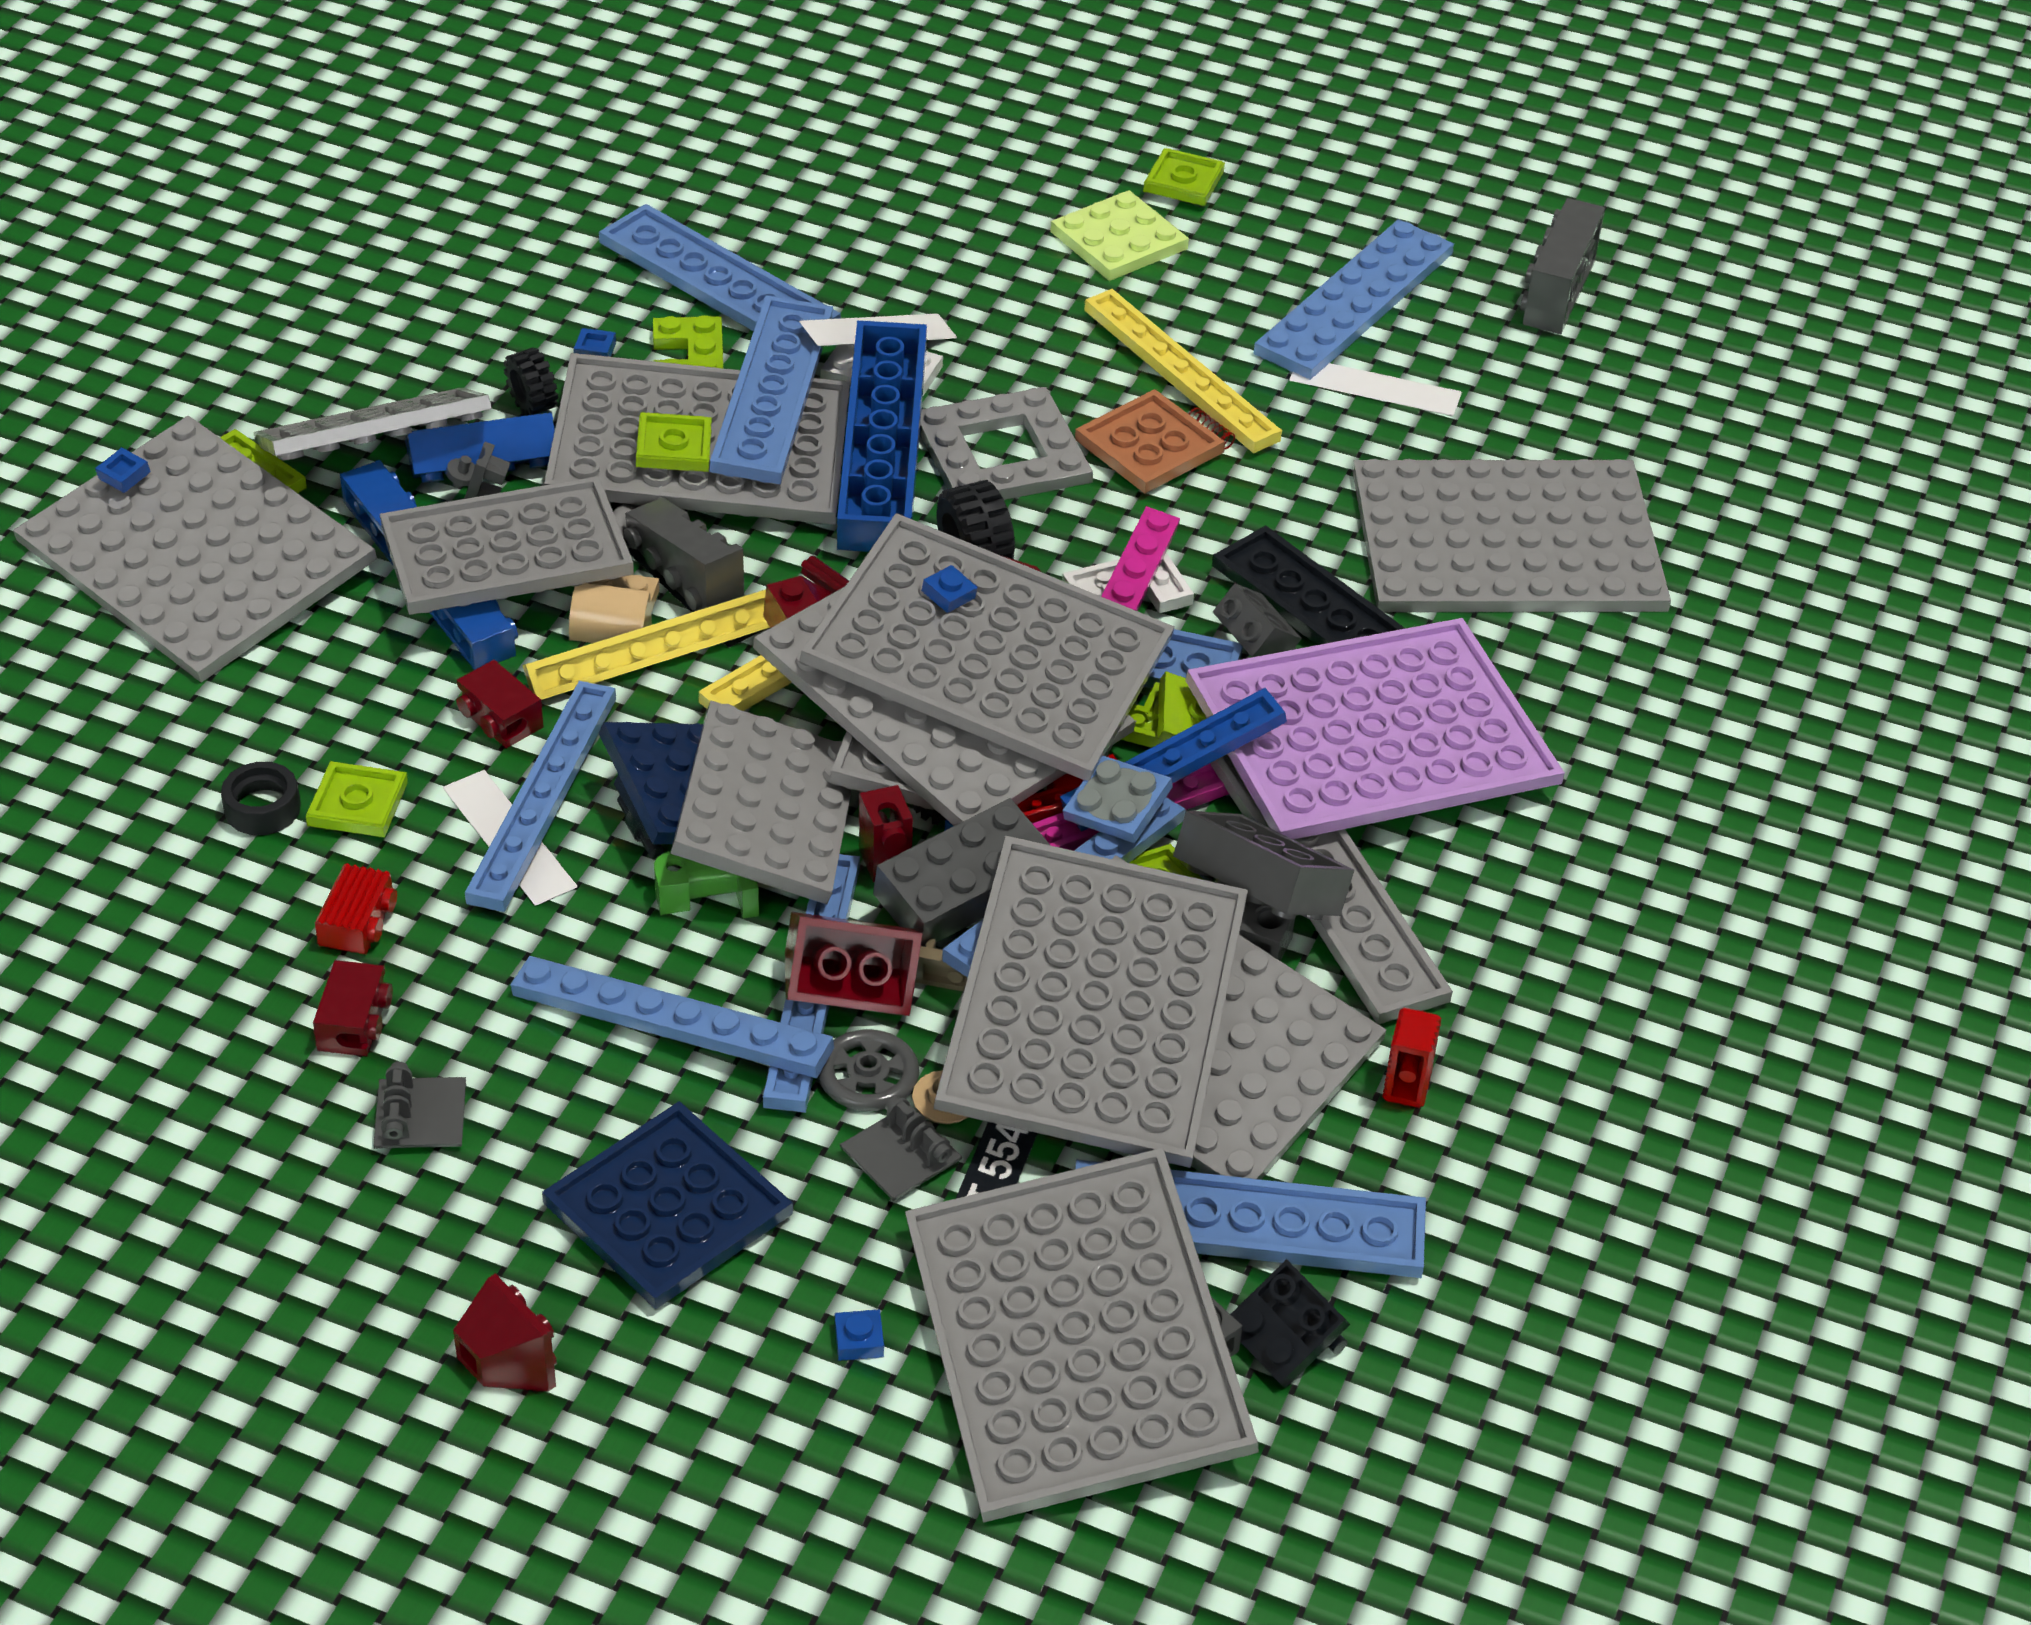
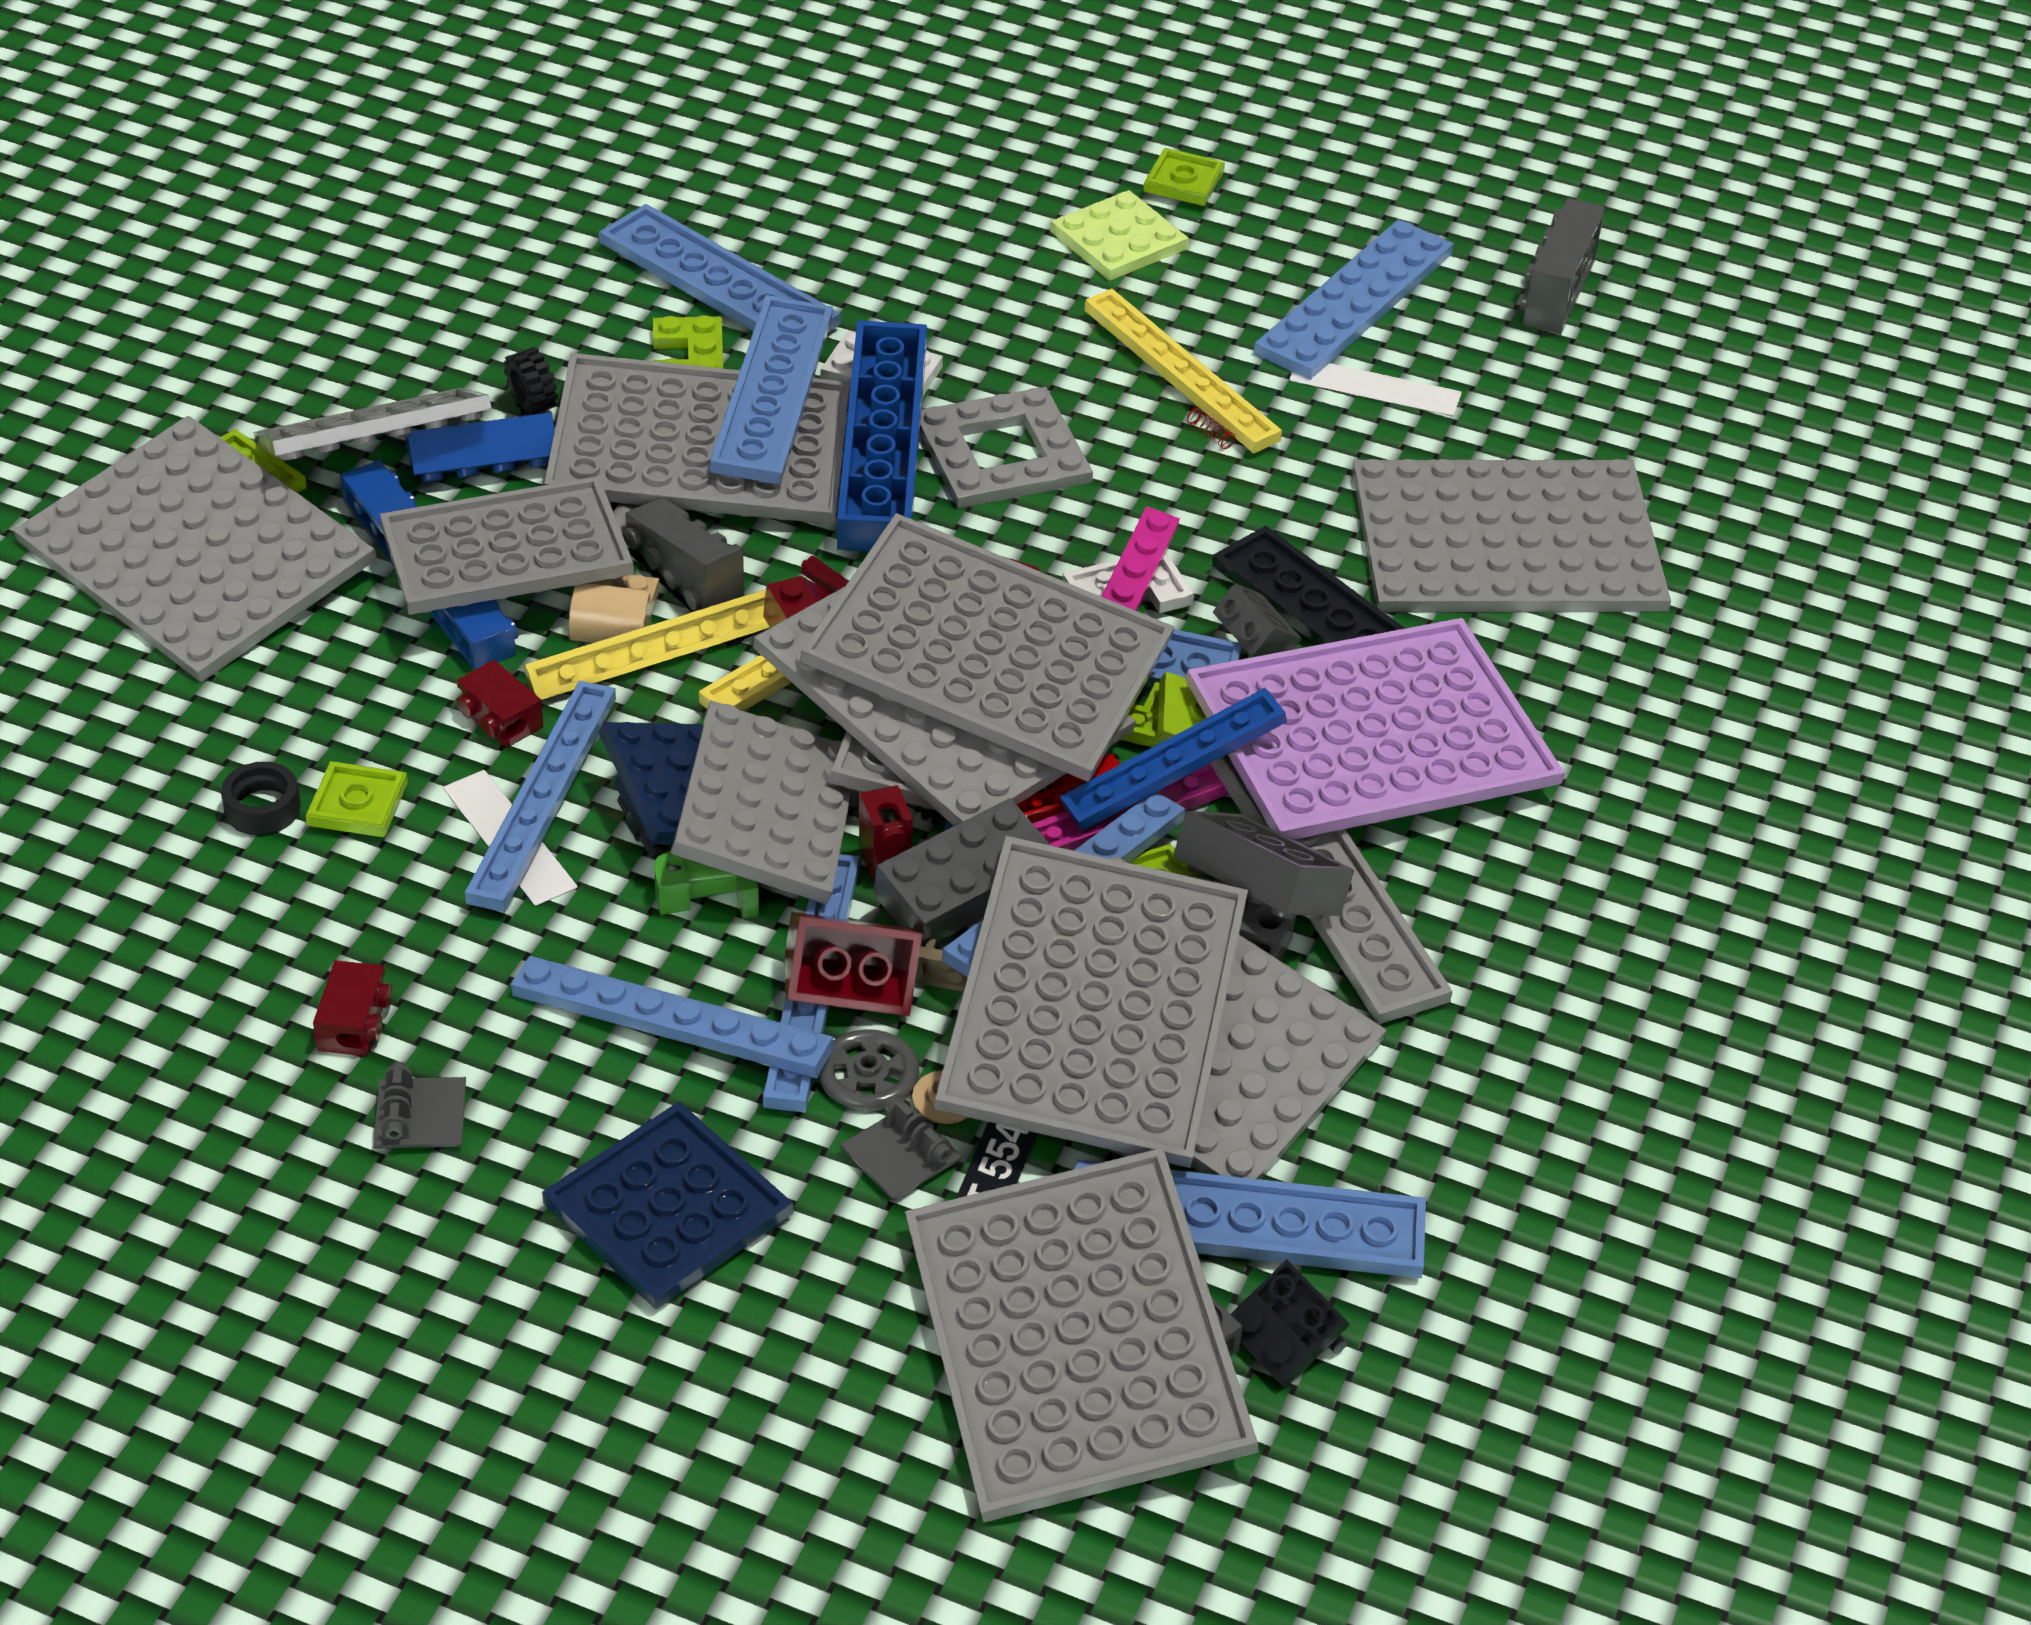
blue plate [95,447,151,493] -> none
red brick [315,863,397,954] -> none
dark grey hips [446,441,510,499] -> none
dark red slope [453,1273,557,1391] -> none
blue plate [573,328,616,357] -> none
lime plate [636,412,712,472] -> none
white sticker [799,314,957,346] -> none
blue plate [835,1309,884,1361] -> none
blue plate [921,565,978,613] -> none
black tyre [936,480,1015,559] -> none
piece [1063,756,1173,843] -> none
nougat plate [1075,389,1225,494] -> none
red brick [1382,1008,1442,1108] -> none

